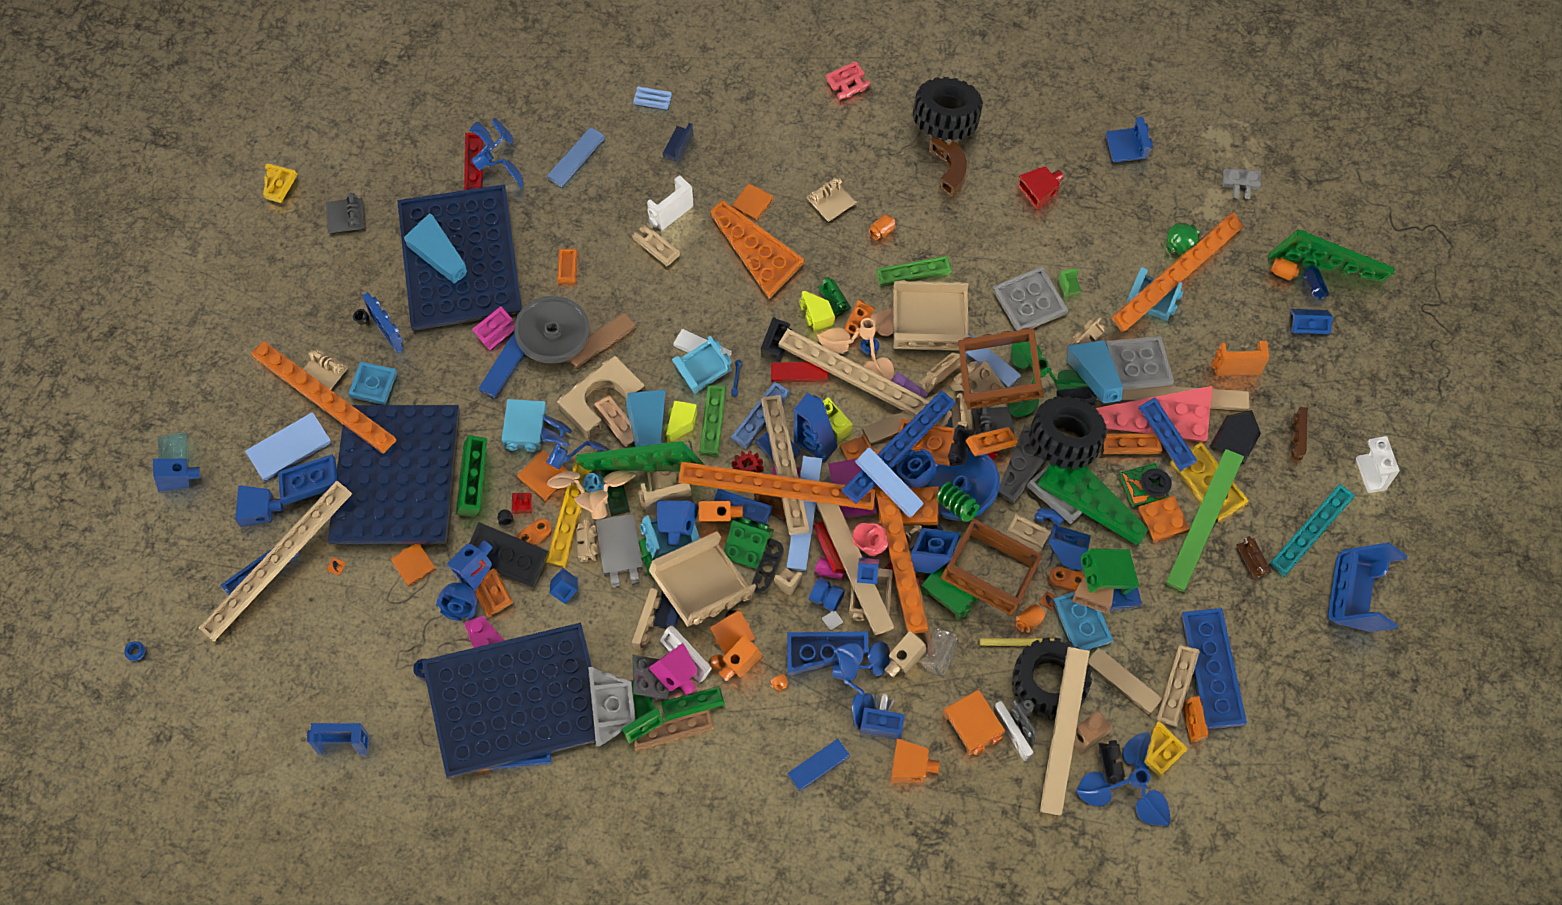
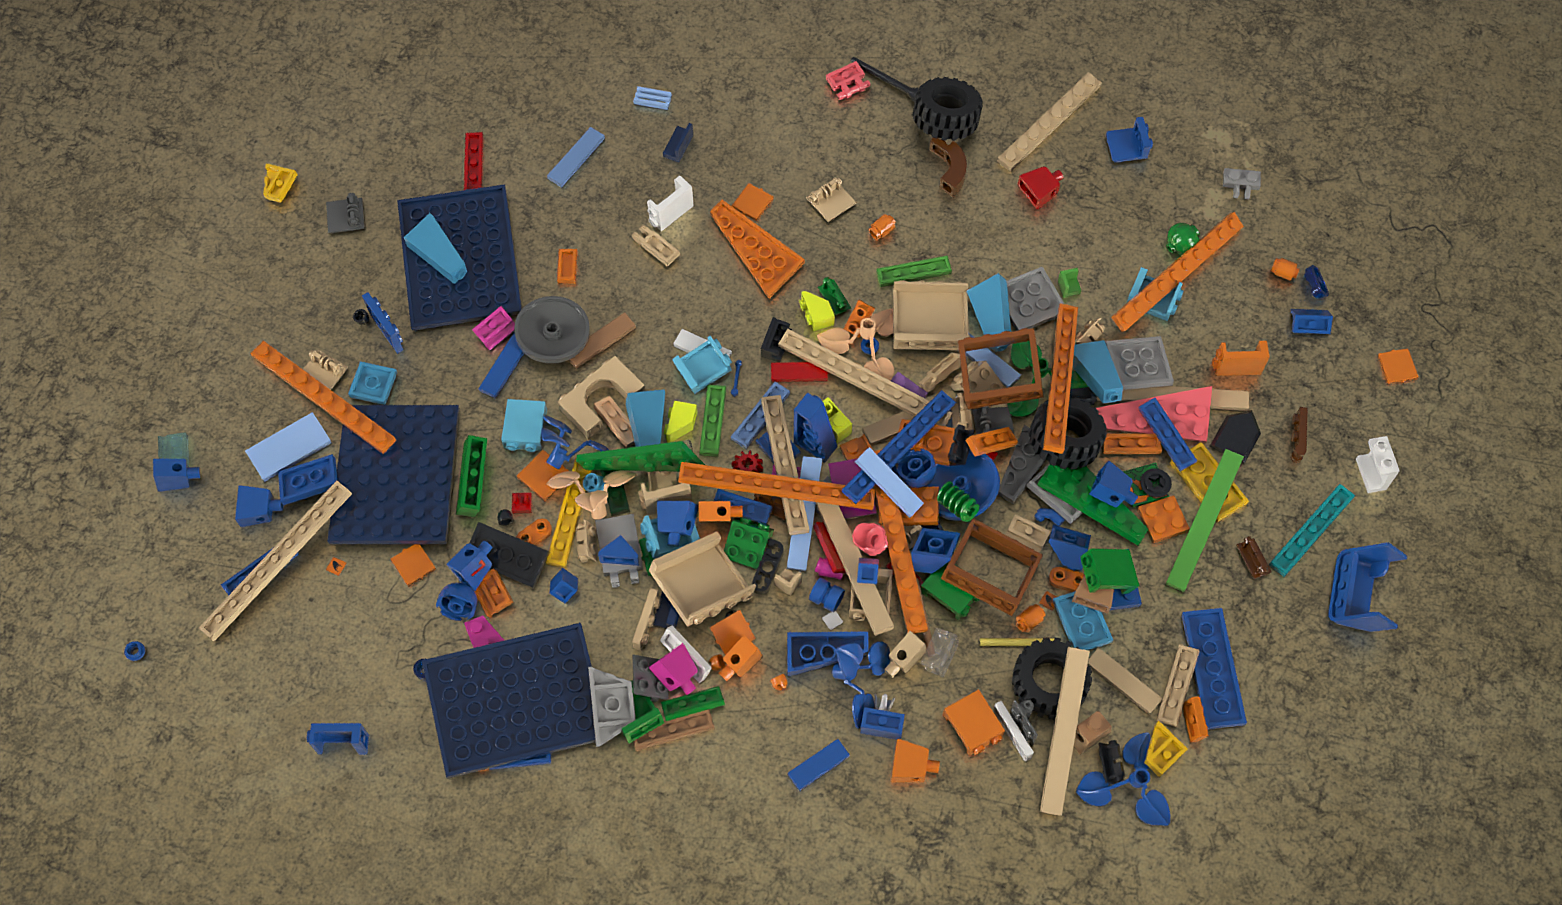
blue plant [470,118,523,190] -> none
green wing [1268,229,1395,282] -> none
none -> blue slope [598,535,640,566]
none -> black piece [850,57,919,102]
none -> dark azure slope [967,273,1011,352]
none -> tan plate [997,72,1102,172]
none -> orange plate [1043,303,1078,454]
none -> blue torso [1090,460,1138,507]
none -> orange piece [1378,348,1419,384]

